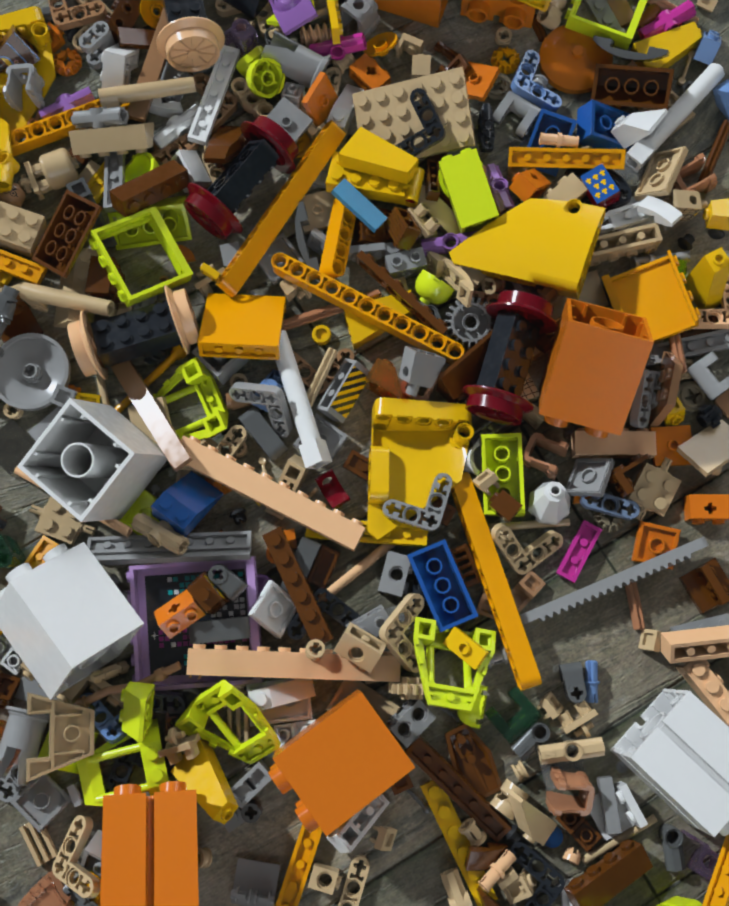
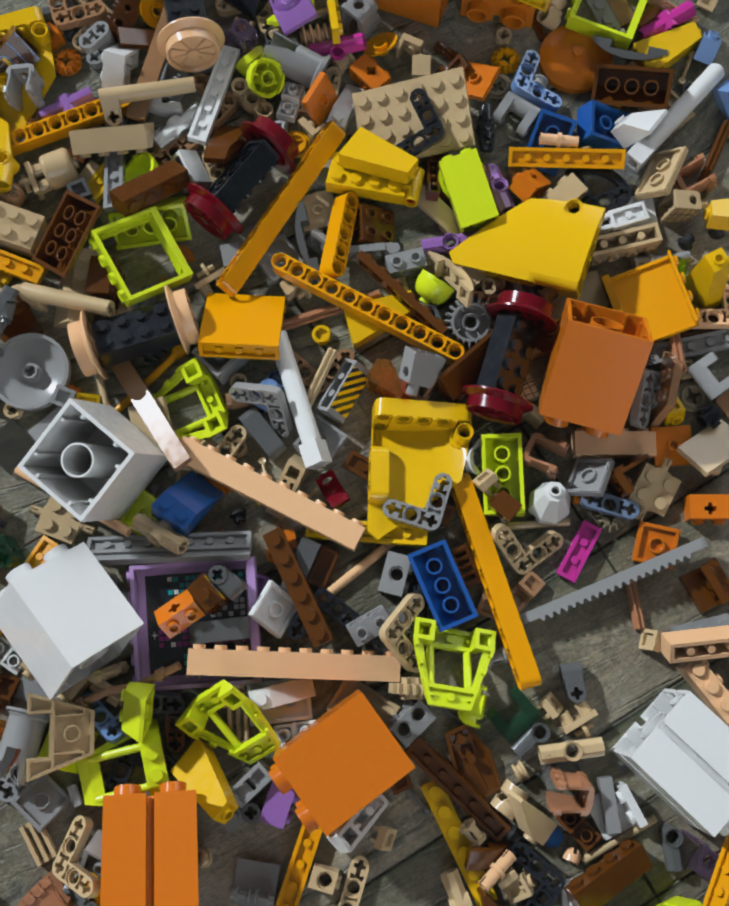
light grey piece [71,106,129,129] -> none
tan hips [157,727,201,765] -> none
yellow tile [200,262,221,282] -> none
light grey plate [267,96,313,143] -> none
tan bush [305,639,325,661] -> none
dark azure tile [331,178,387,233] -> none
tan brick [334,622,387,673] -> none
reddish brown brick [384,206,422,251] -> none
tan hips [407,203,441,238] -> none
yellow plate [443,626,489,670] -> none
blue piece [581,164,620,208] -> none
medium blue axle [584,660,600,703] -> none
white slope [637,196,683,227] -> none
none -> medium lavender brick [259,781,299,829]

